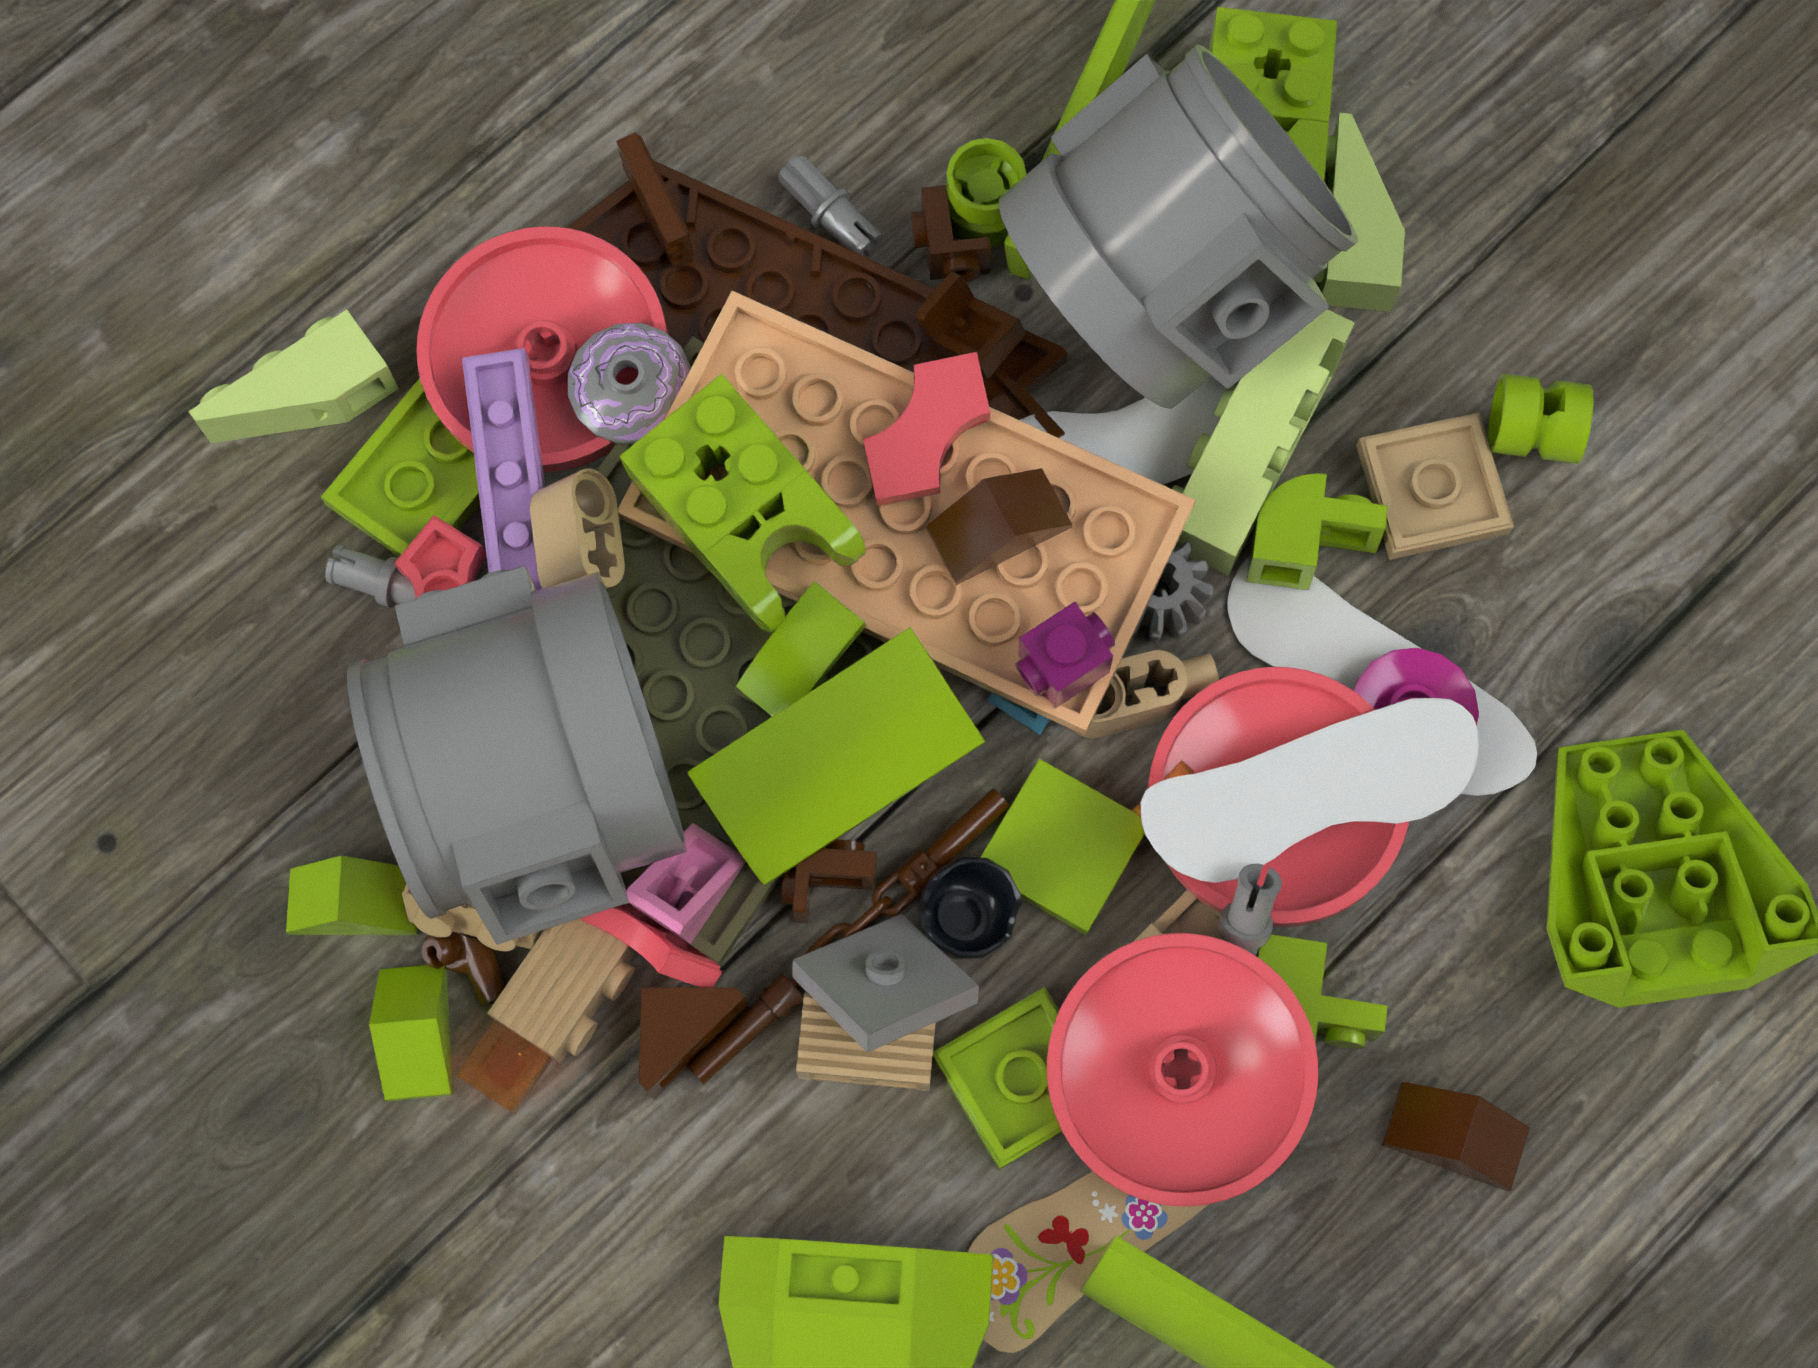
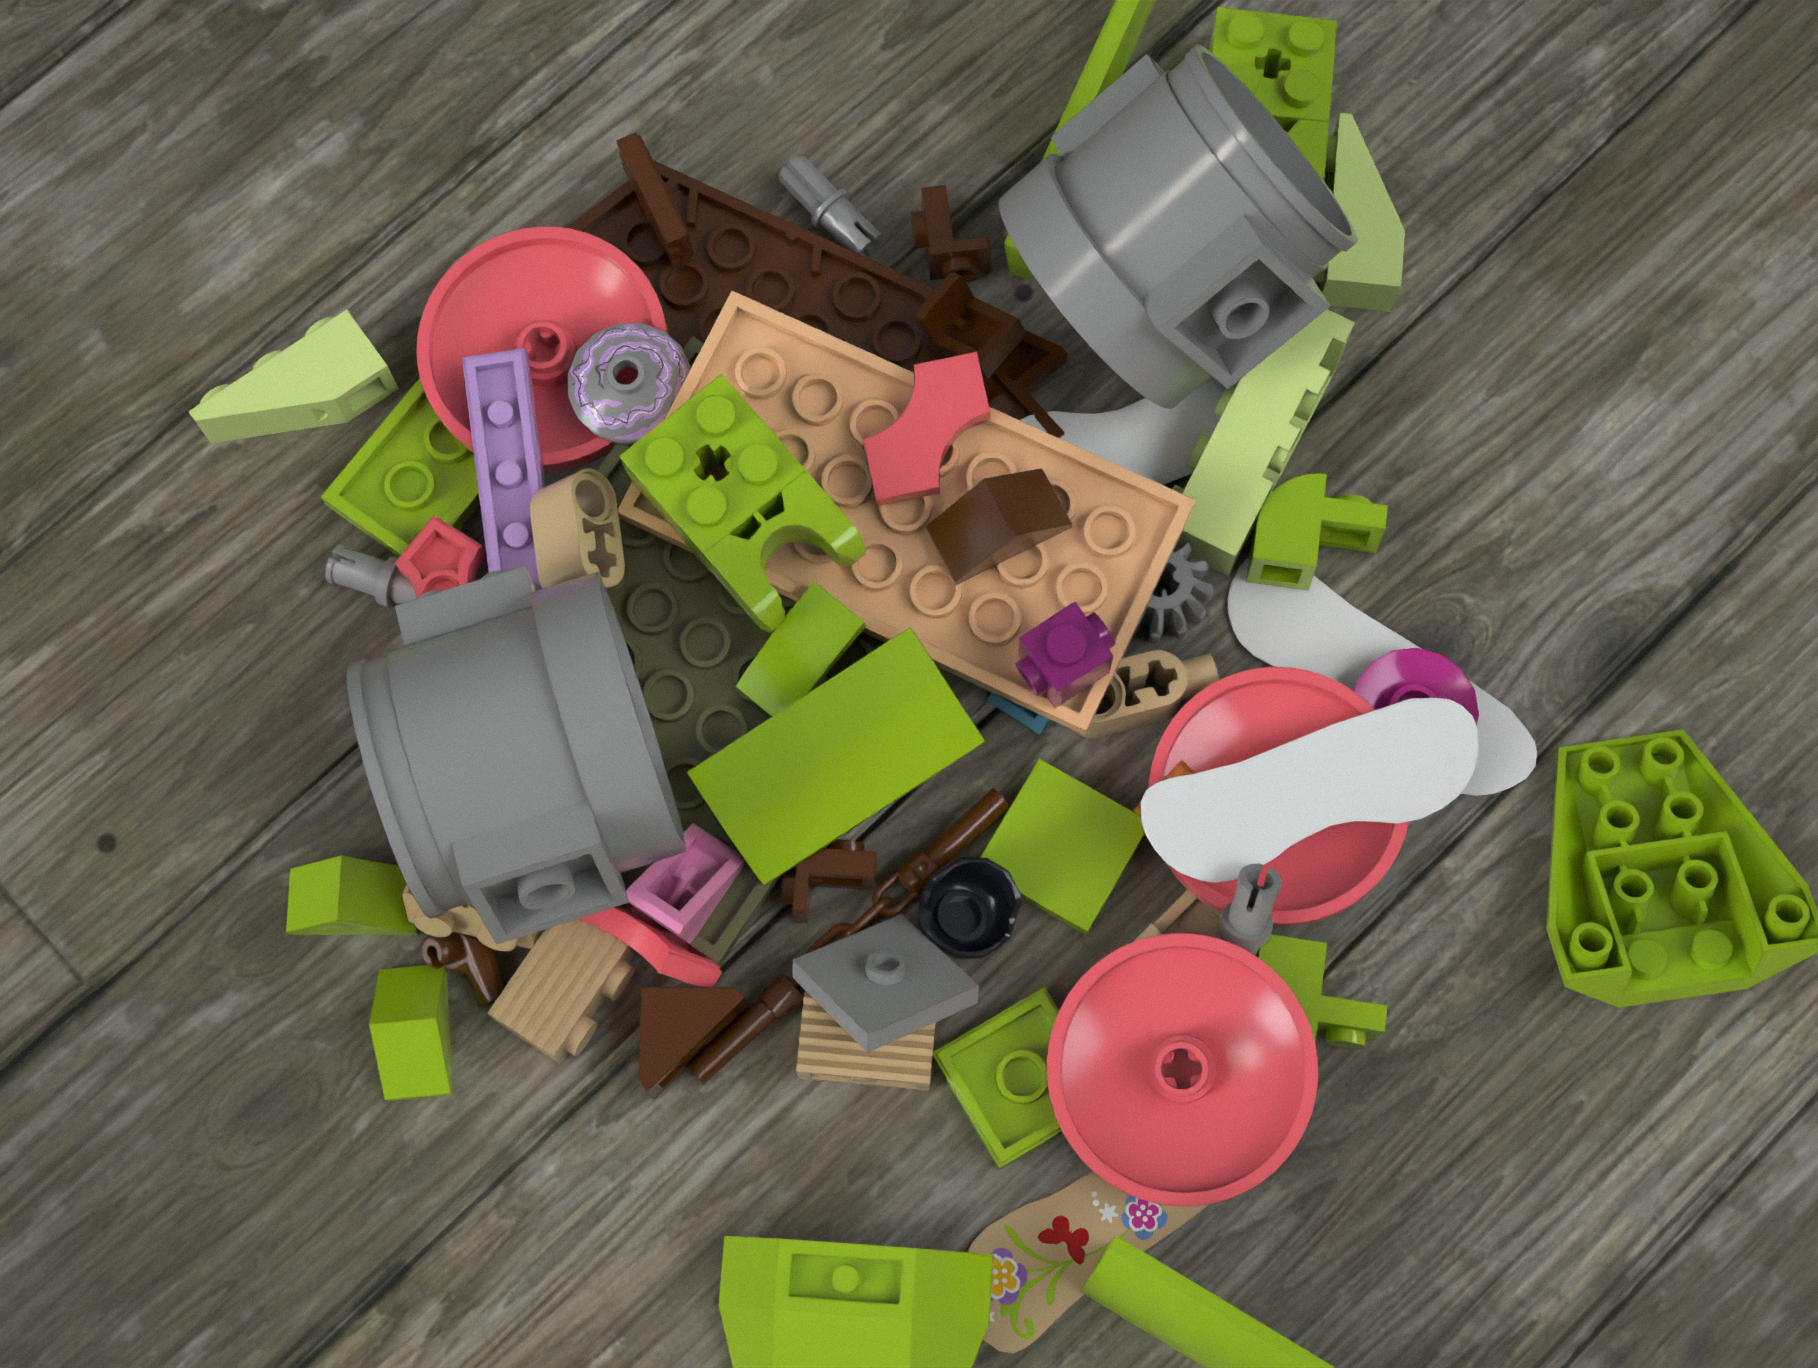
clear orange plate [457,1020,553,1115] -> none
lime wheel [946,138,1027,247] -> none
tan plate [1356,412,1514,560] -> none
reddish brown slope [1381,1082,1530,1191] -> none
lime wheel [1487,373,1594,464] -> none

